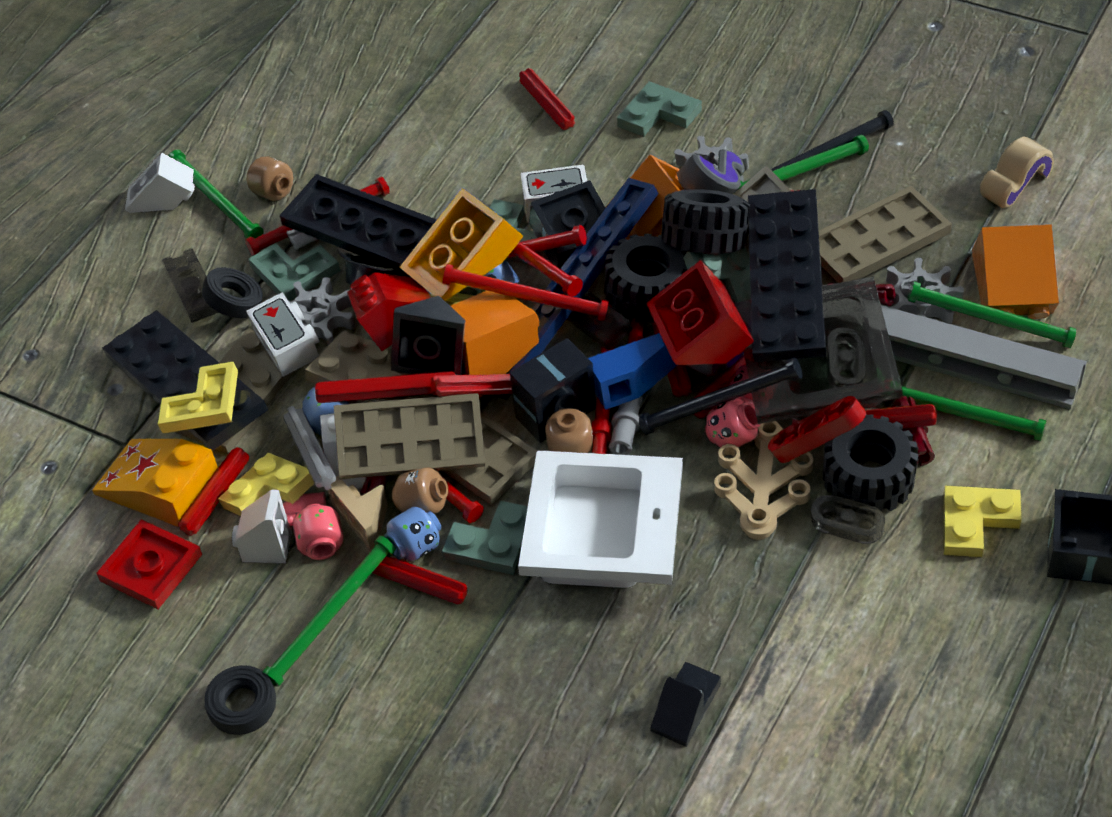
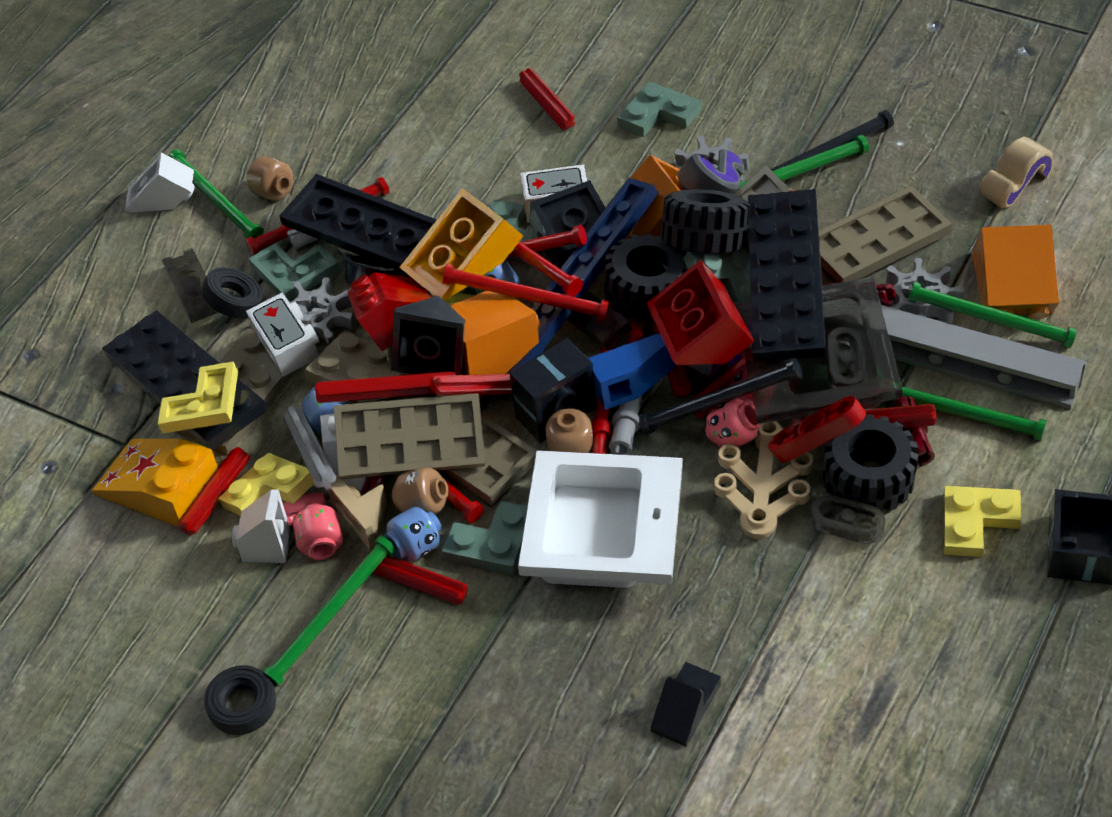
red plate [96,519,203,610] -> none

